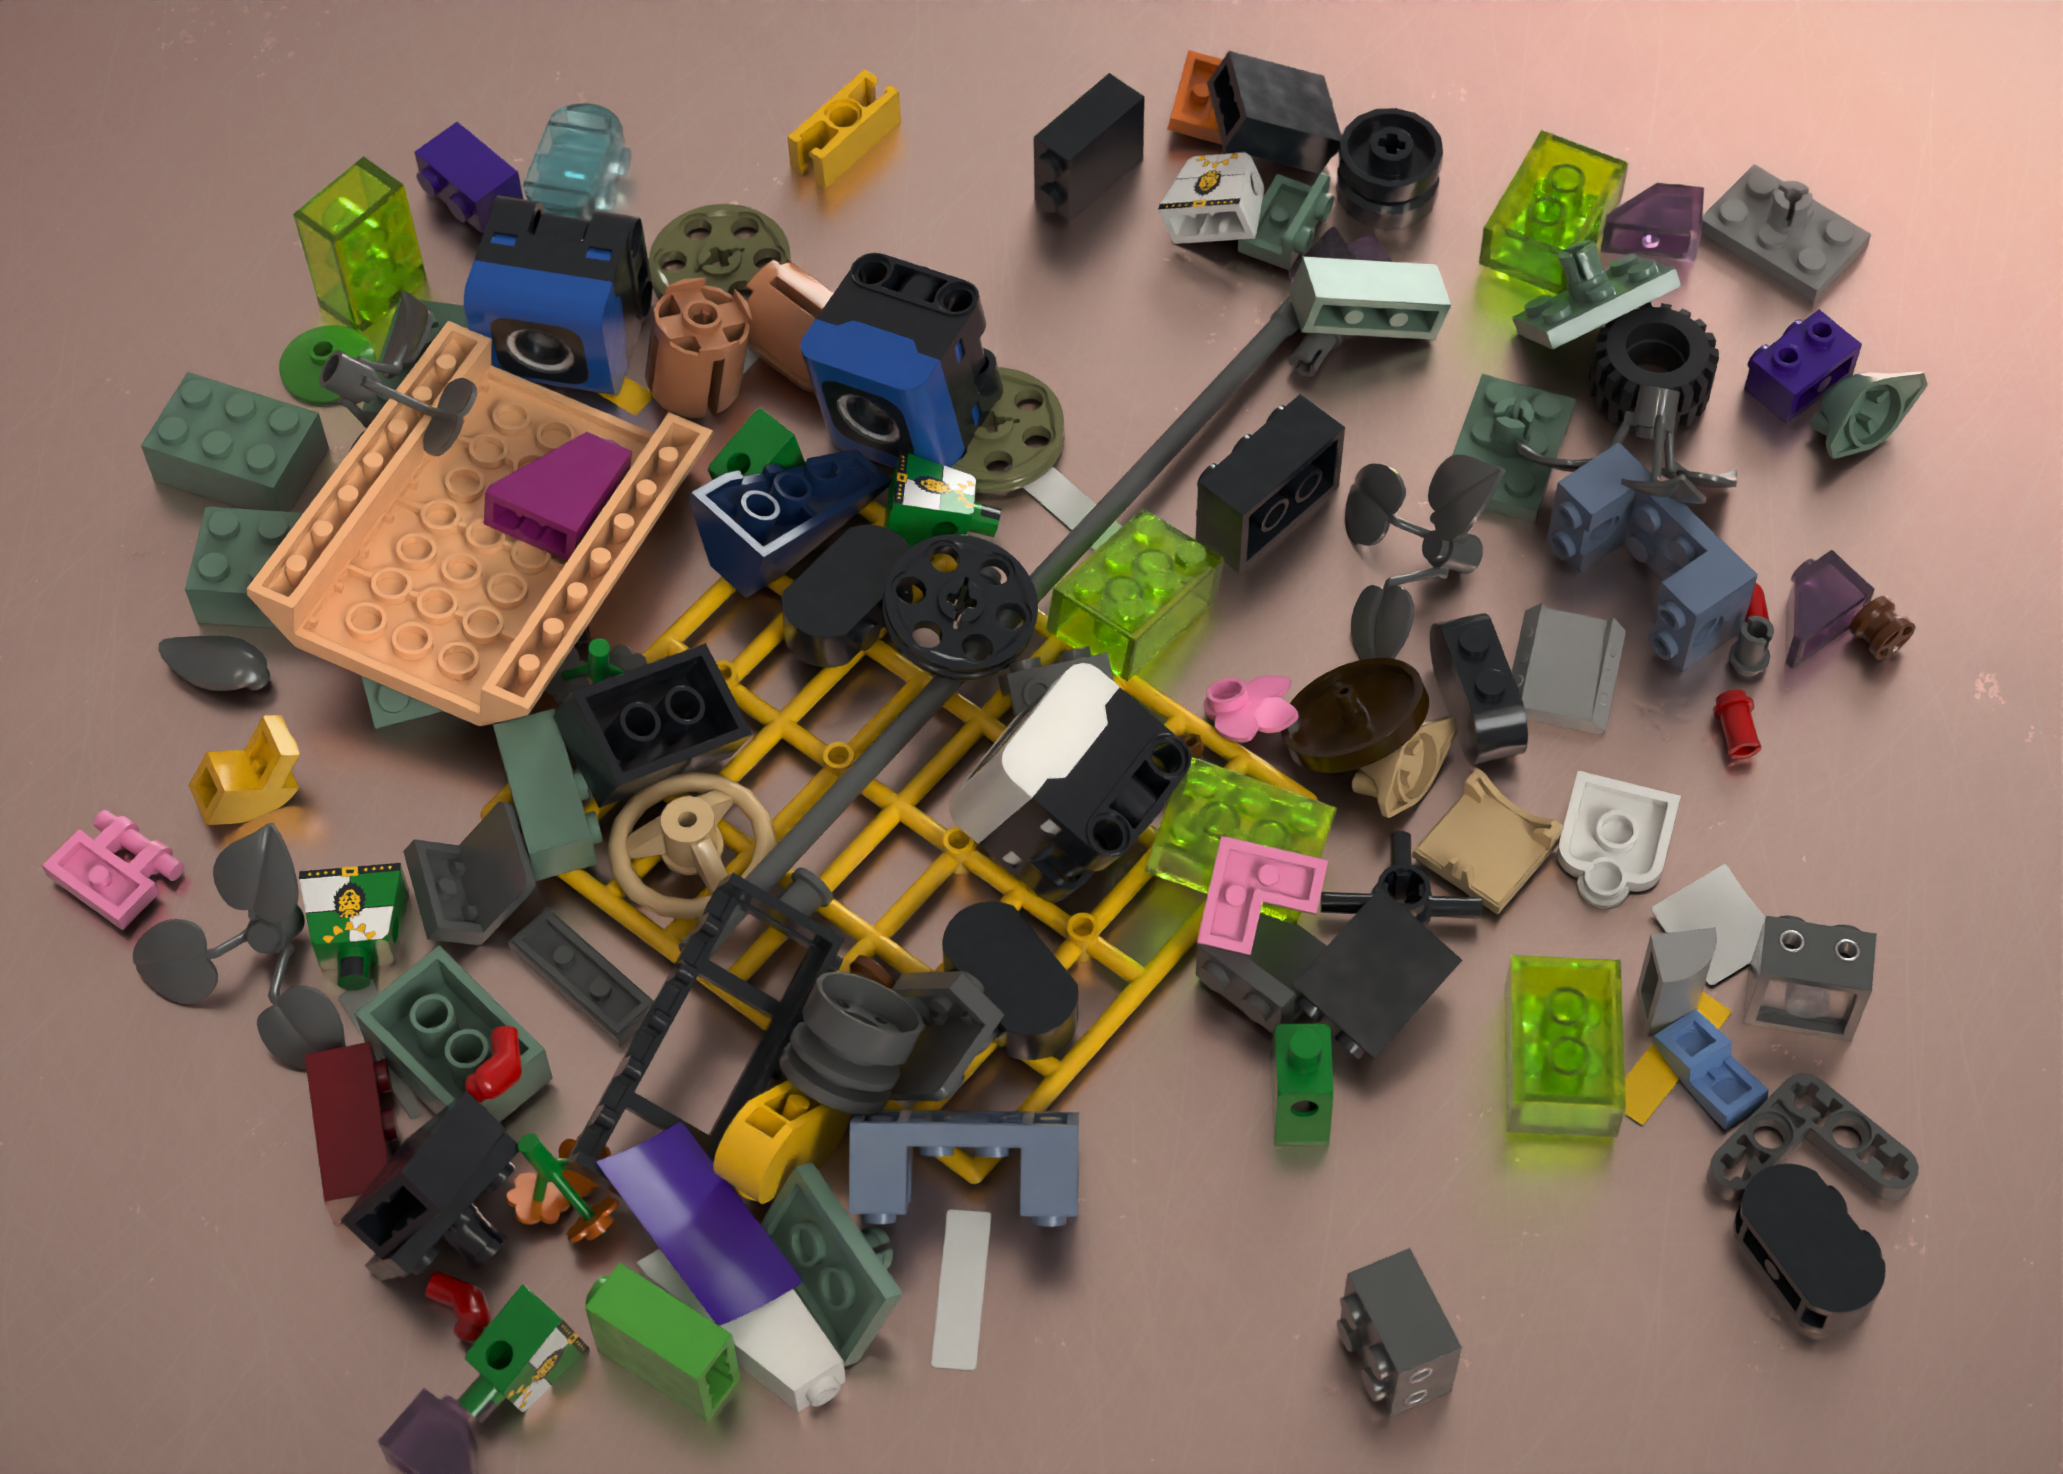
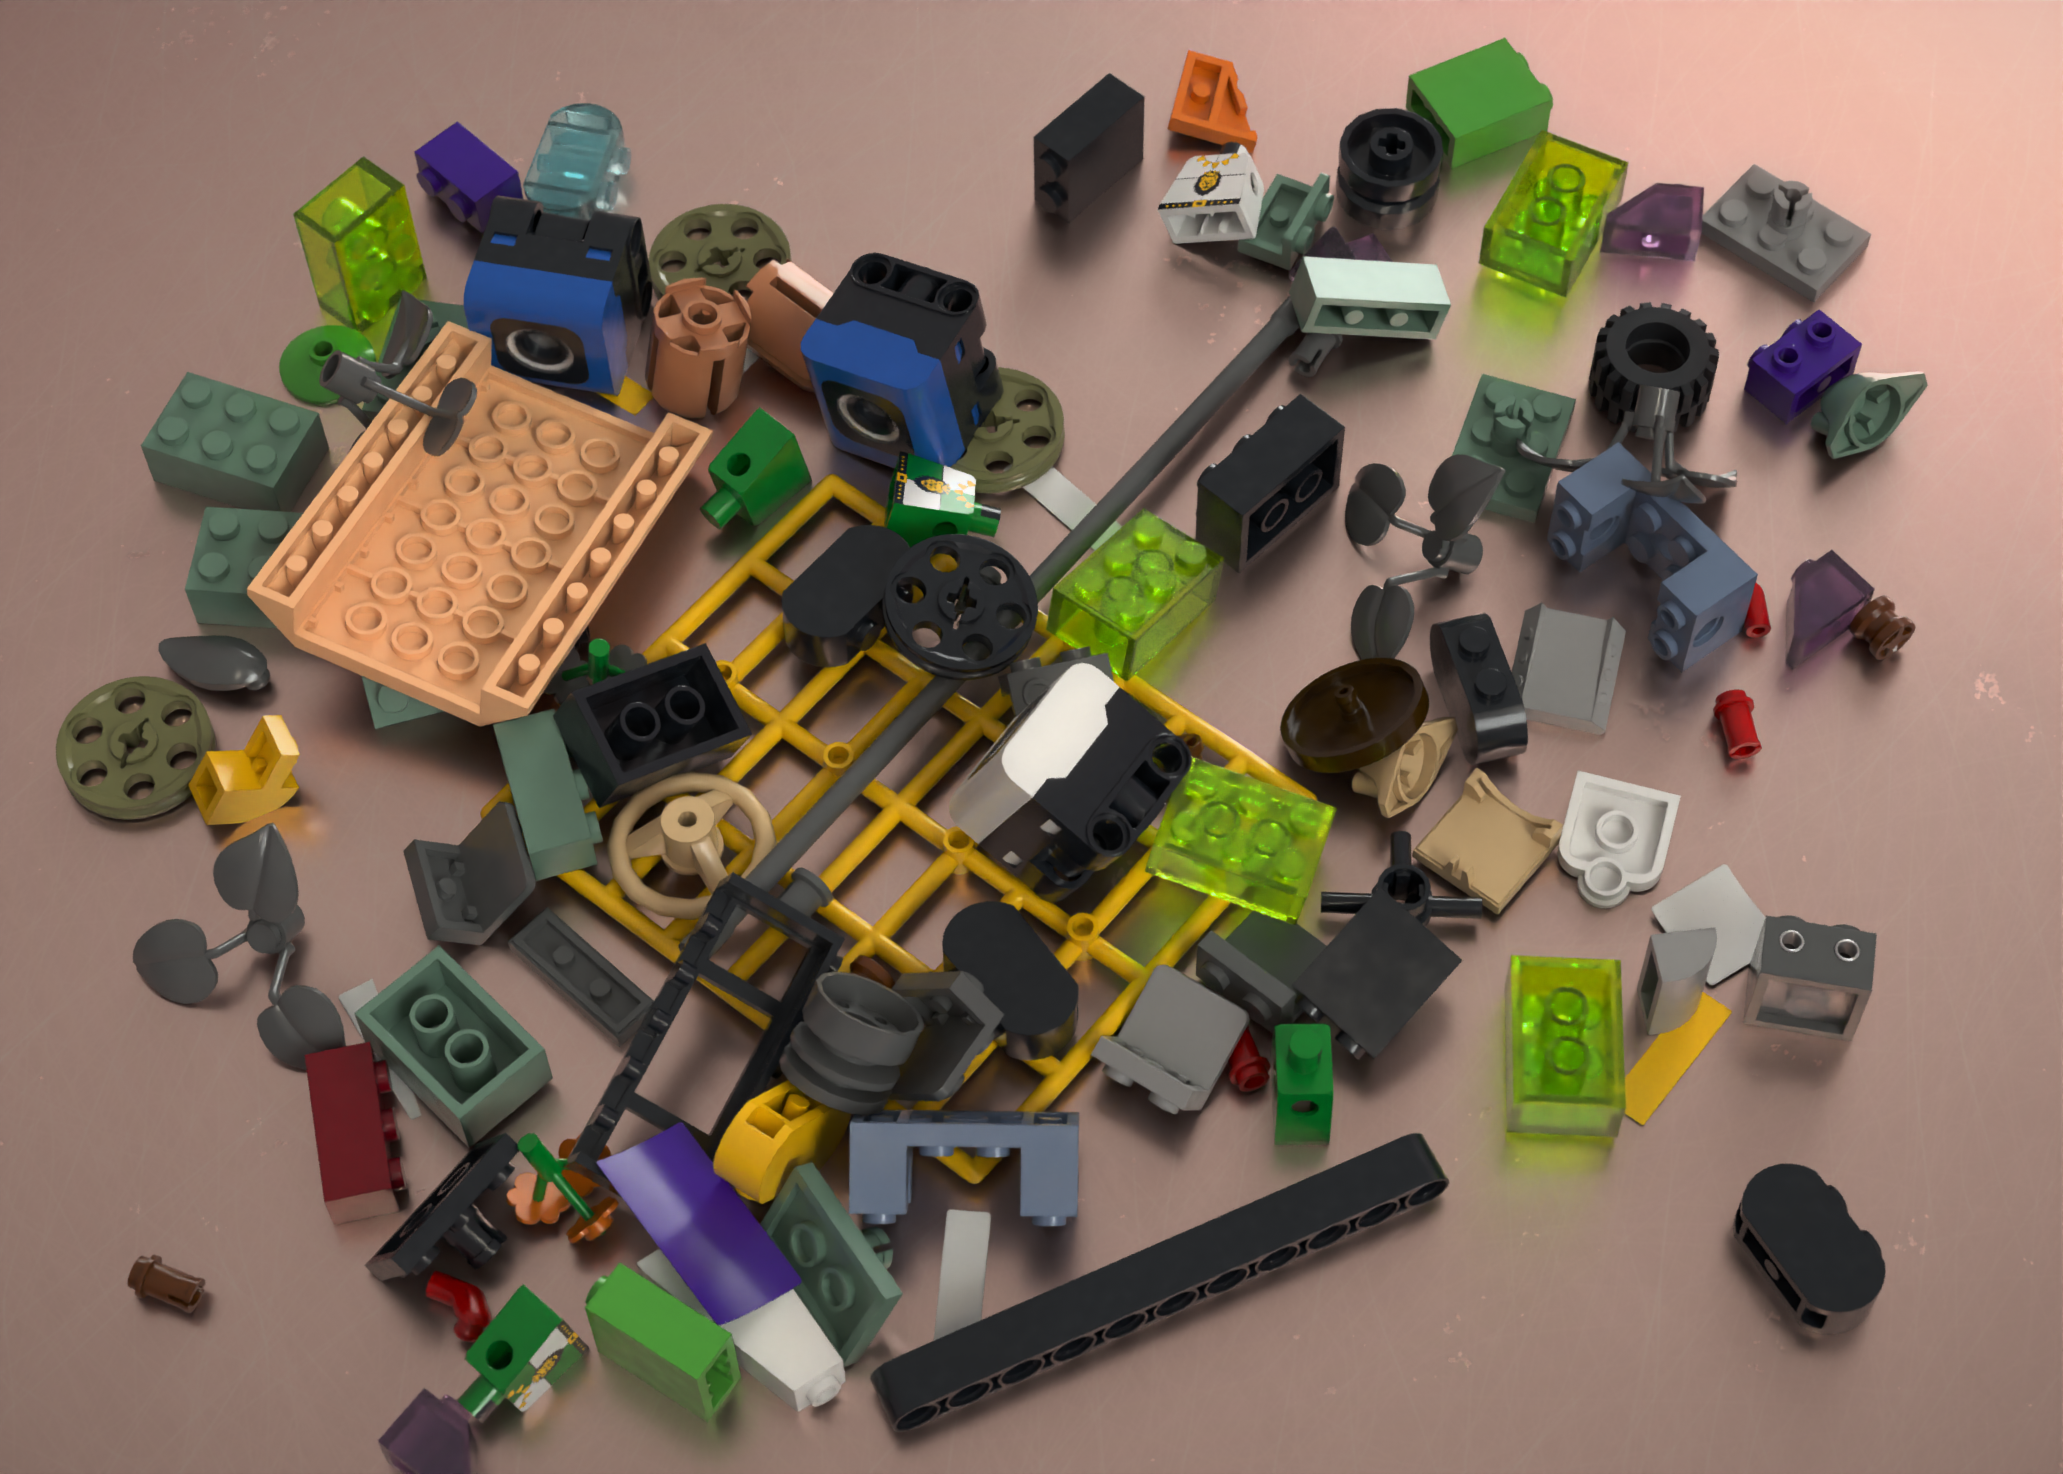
bright pink plate [42,810,184,930] -> none
torso [299,863,409,990] -> none
black brick [340,1091,506,1260] -> none
red arm [465,1026,522,1102] -> none
magenta slope [484,432,632,561] -> none
dark blue wedge [688,449,892,598] -> none
yellow piece [787,69,901,190] -> none
bright pink plate [1197,836,1328,956] -> none
bright pink plate [1203,675,1299,742] -> none
black brick [1207,51,1342,174] -> none
dark grey piece [1337,1248,1462,1417] -> none
sand green plate [1512,240,1682,349] -> none
medium blue slope [1654,1008,1768,1130] -> none
dark grey beam [1707,1073,1919,1202] -> none
dark grey pin [1729,616,1774,676] -> none
none -> olive wedge [56,676,216,820]
none -> reddish brown pin [127,1255,206,1313]
none -> black beam [870,1133,1450,1432]
none -> light grey bracket [1091,965,1249,1114]
none -> red pin [1228,1025,1271,1092]
none -> bright green brick [1405,38,1553,169]

